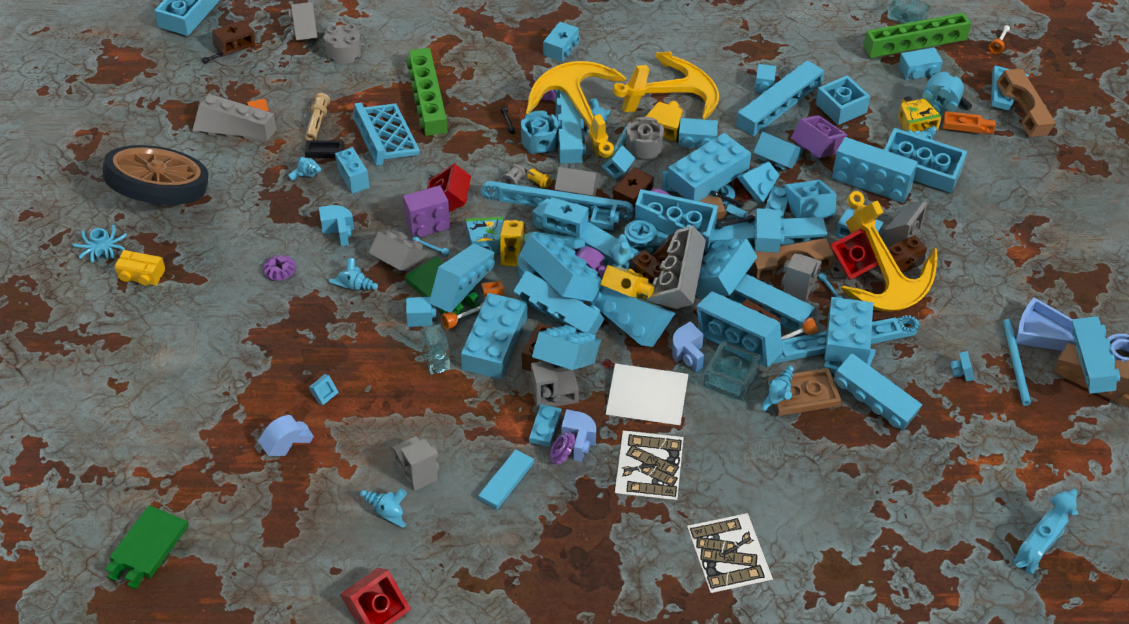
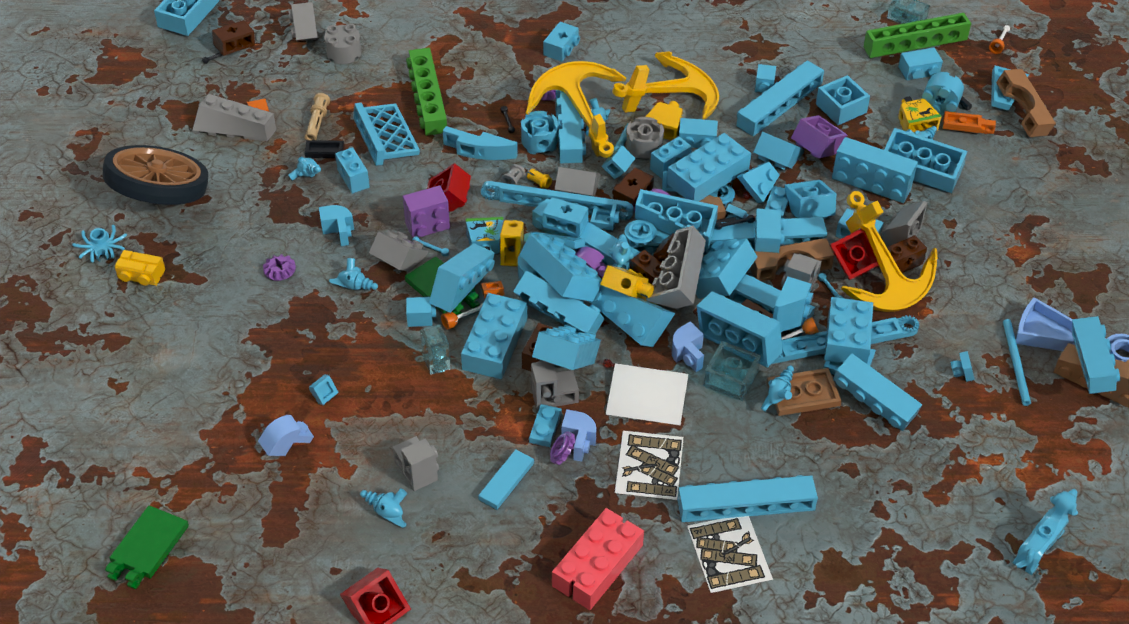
black hinge [711,190,744,208] -> none
none -> medium azure slope [443,126,518,160]
none -> coral piece [552,508,644,610]
none -> medium azure brick [650,136,692,179]
none -> medium azure brick [677,475,818,522]
none -> medium azure slope [773,276,813,332]

